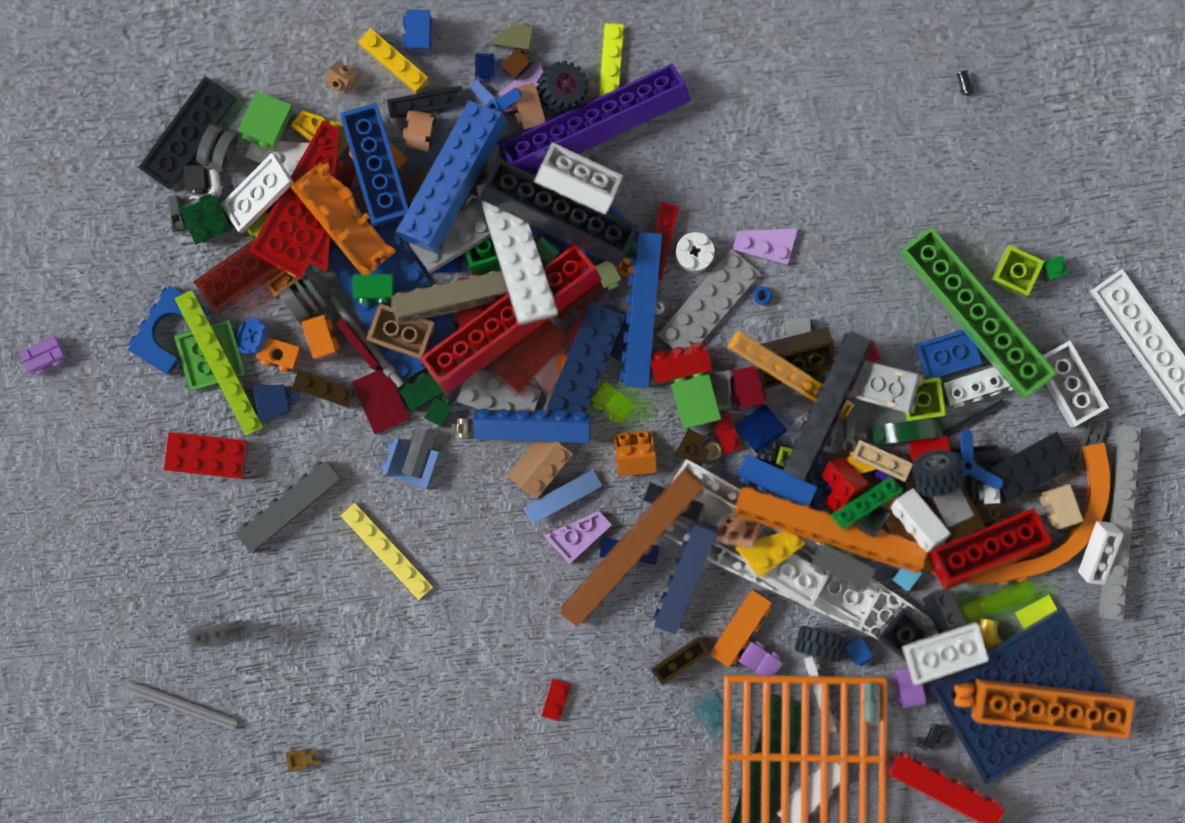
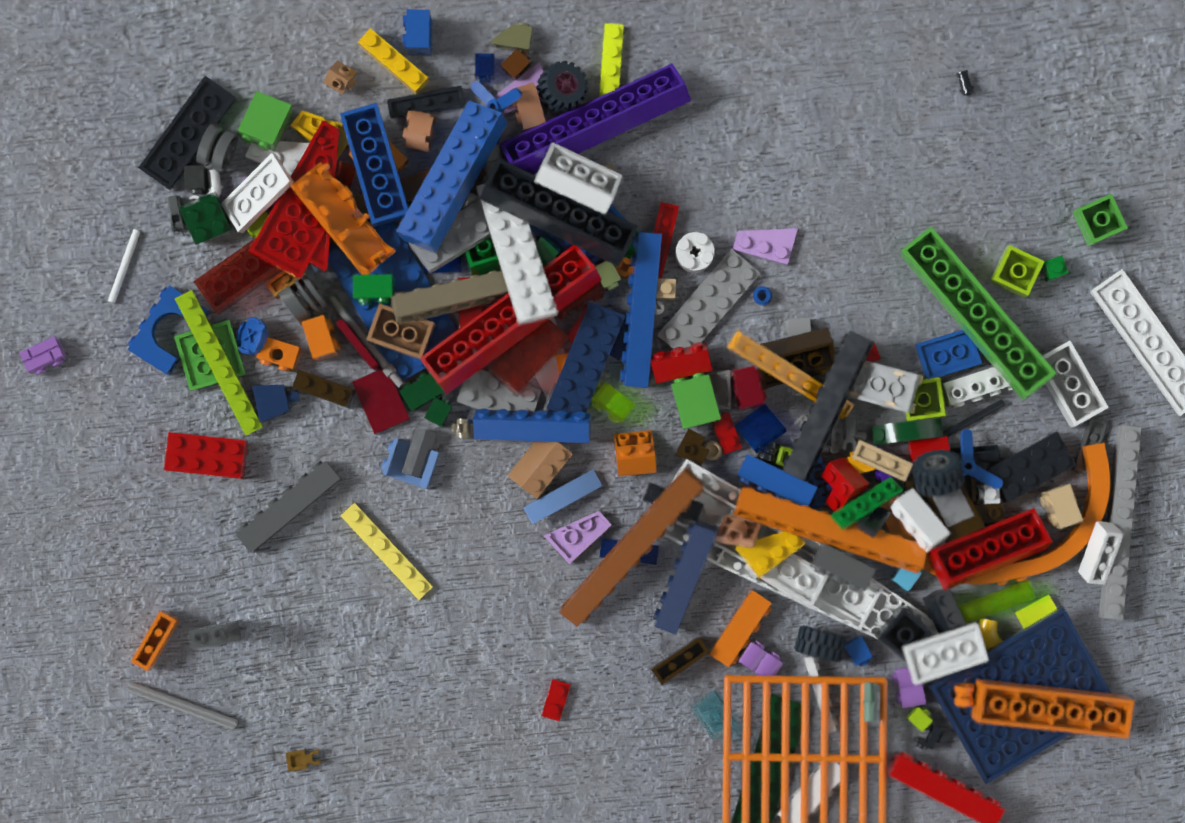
none -> white bar [108,229,140,304]
none -> orange brick [130,610,181,671]
none -> tan brick [656,279,676,301]
none -> lime plate [906,706,933,732]
none -> bright green brick [1072,193,1128,247]

